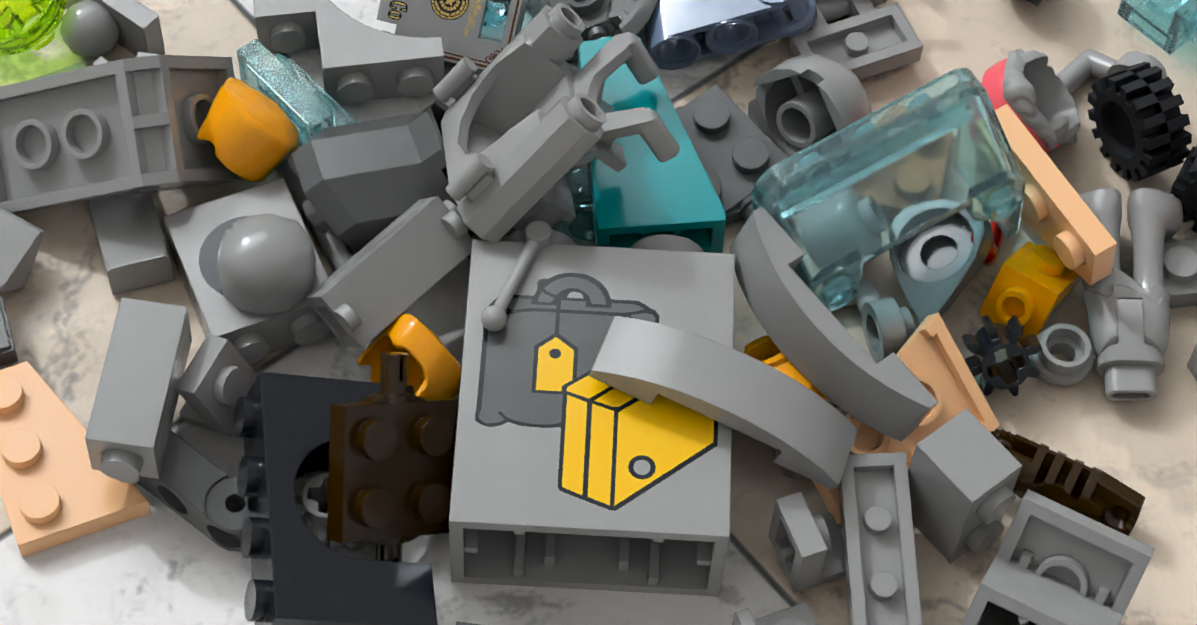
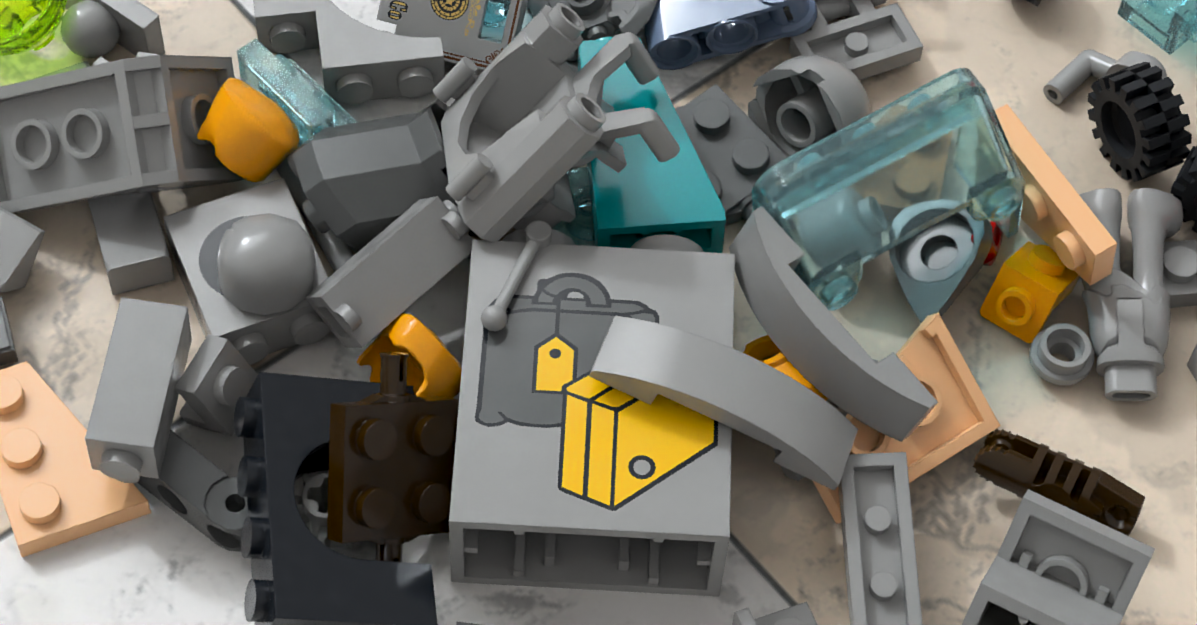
light grey bracket [768,492,846,593] -> none
light grey plate [811,279,915,362] -> none
light grey brick [908,408,1023,564] -> none
black gear [962,315,1042,396] -> none
light grey hair [973,49,1080,153] -> none

